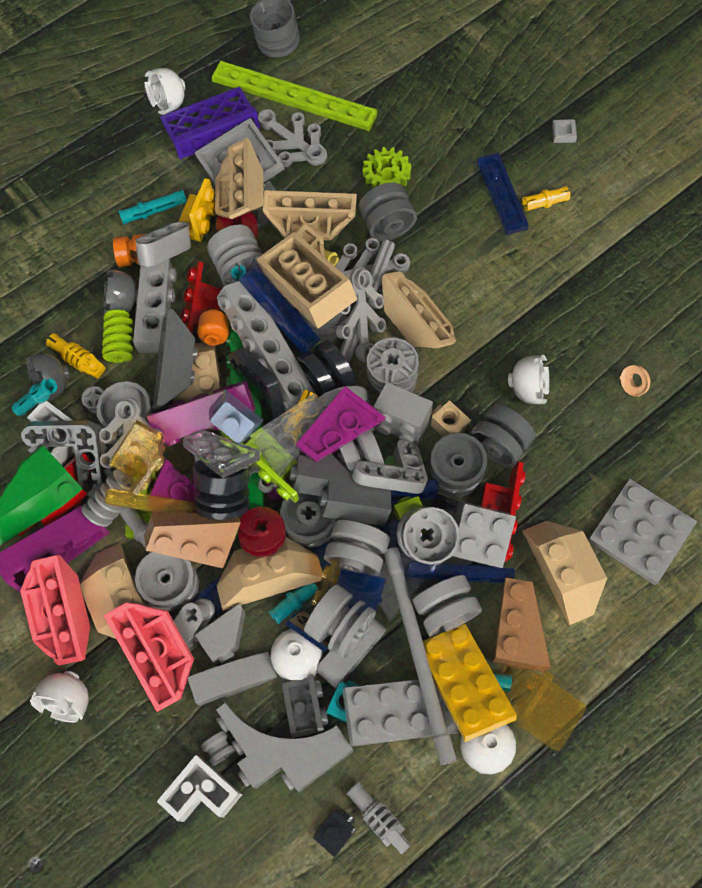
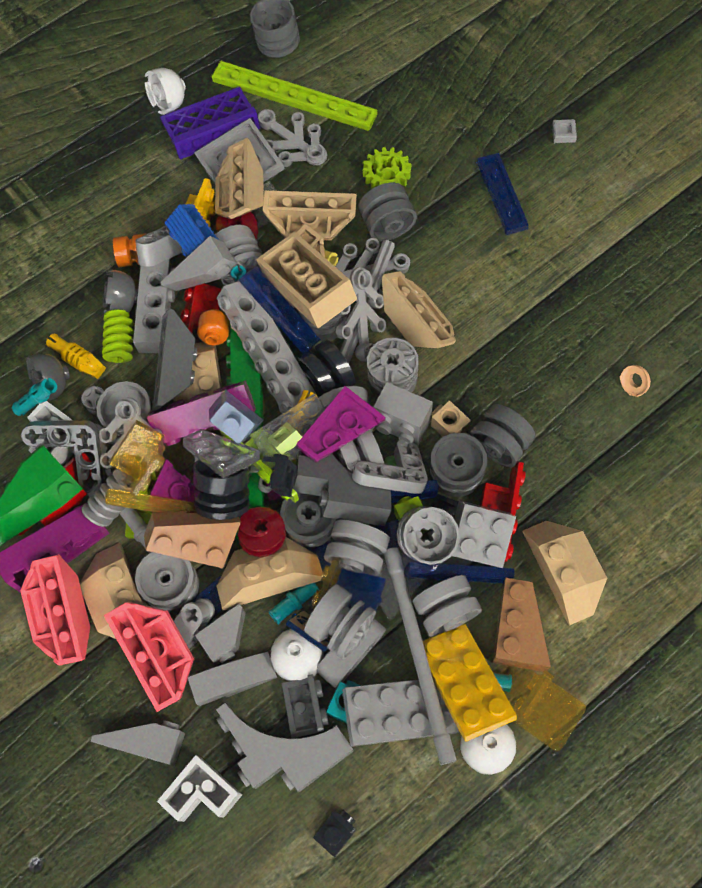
white cylinder [30,671,89,723] -> none
teal pin [118,189,187,225] -> none
light grey wheel [201,731,236,766] -> none
black beam [228,348,287,434] -> none
light grey hinge [346,782,411,854] -> none
white cylinder [508,355,549,404] -> none
yellow pin [522,186,570,212] -> none
light grey plate [588,479,697,585] -> none
none -> light grey slope [91,721,185,766]
none -> light grey slope [160,236,237,291]
none -> blue brick [164,204,219,258]
none -> black bracket [262,454,297,497]
none -> yellowish green plate [267,422,302,454]

